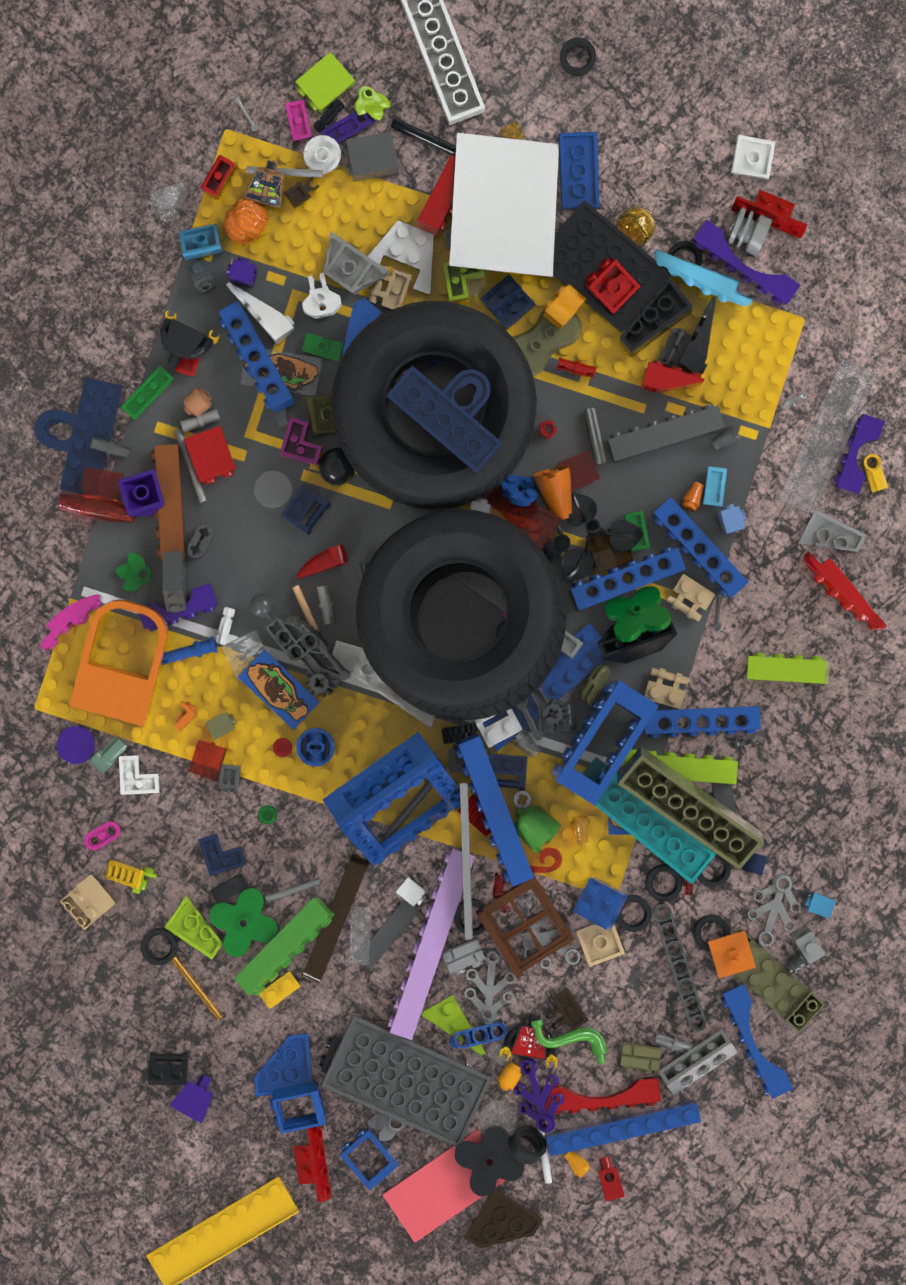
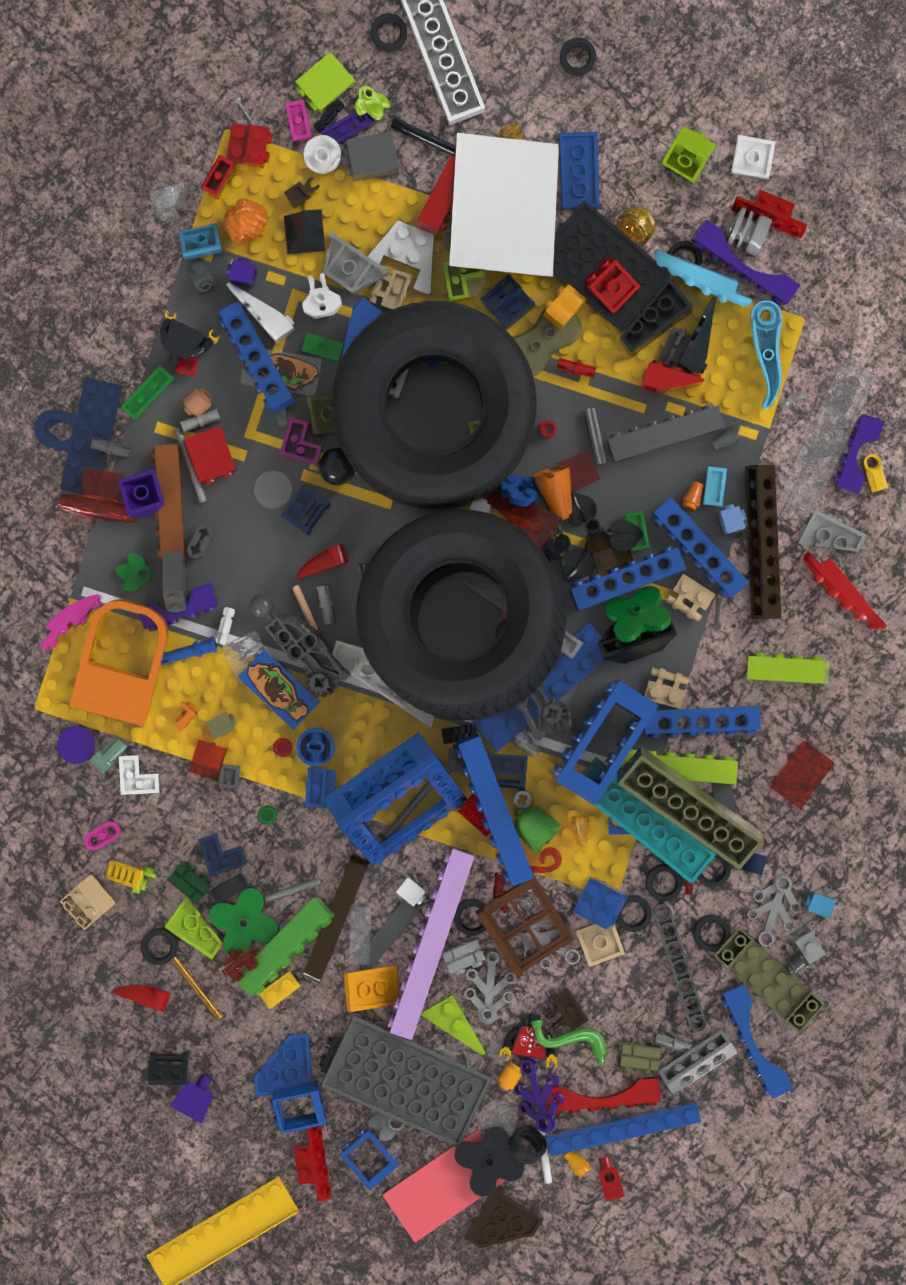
torso [245,159,285,208] -> none
light grey bar [246,166,323,178] -> none
dark blue plate [386,366,503,474] -> none
blue beam [449,1022,507,1049] -> none
light grey tile [460,783,473,940] -> none
white plate [474,708,523,748] -> none
olive arm [576,664,610,705] -> none
orange piece [708,930,756,979] -> none
none -> red piece [113,985,171,1012]
none -> dark green brick [167,861,212,904]
none -> clear red hips [222,948,259,982]
none -> red plate [226,123,273,168]
none -> black slope [284,209,326,254]
none -> blue plate [305,768,336,808]
none -> light orange plate [344,965,399,1012]
none -> black tyre [371,13,407,52]
none -> lime brick [661,125,716,183]
none -> dark brown brick [745,465,782,620]
none -> medium azure animal [750,300,783,409]
none -> clear red plate [769,740,834,809]

